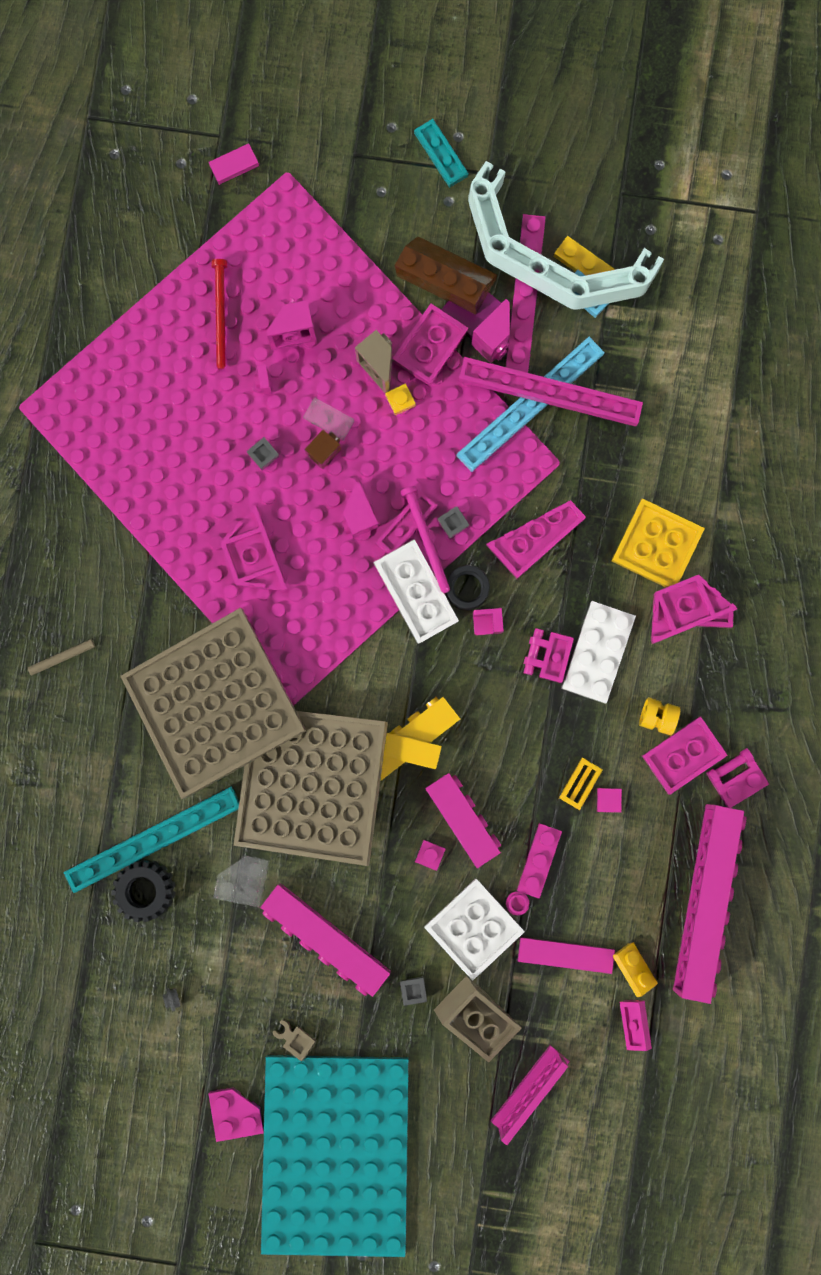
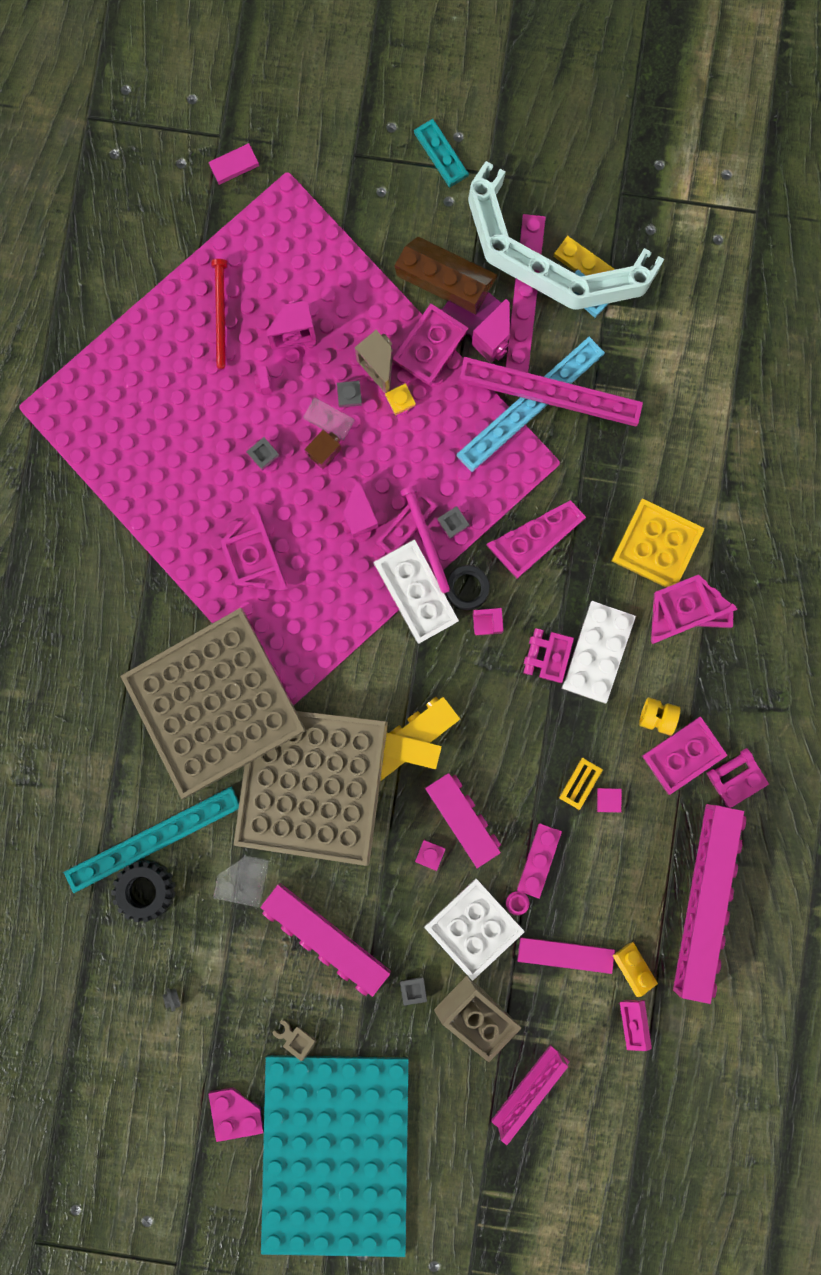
dark tan bar [28,639,95,676] -> none
none -> dark grey plate [337,381,362,407]

